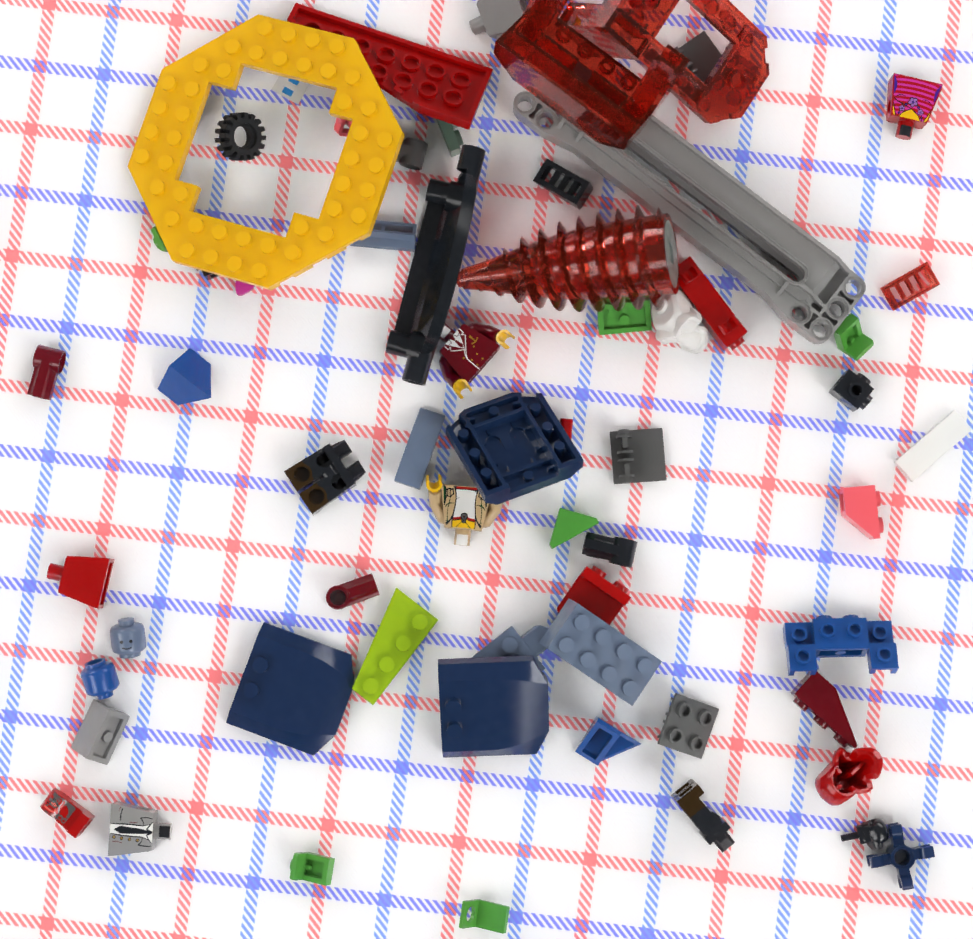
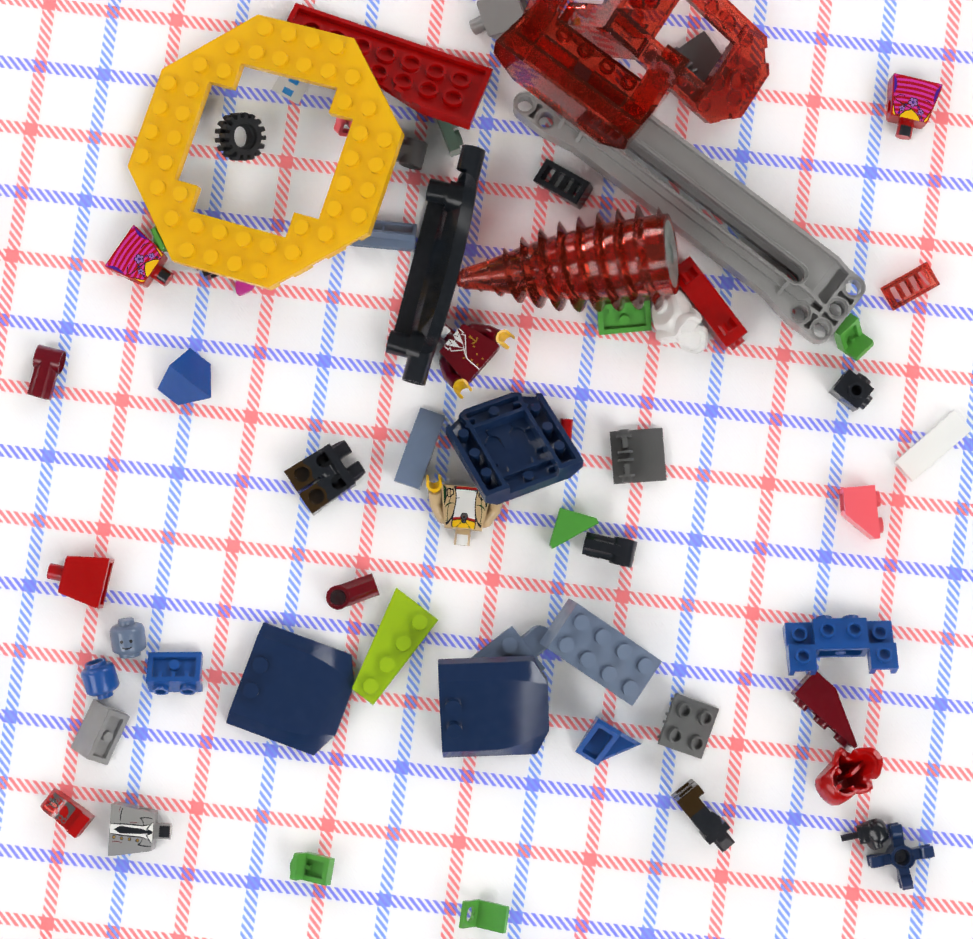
red bracket [557,565,631,625] -> none
none -> torso [105,225,174,288]
none -> blue bracket [146,652,203,695]

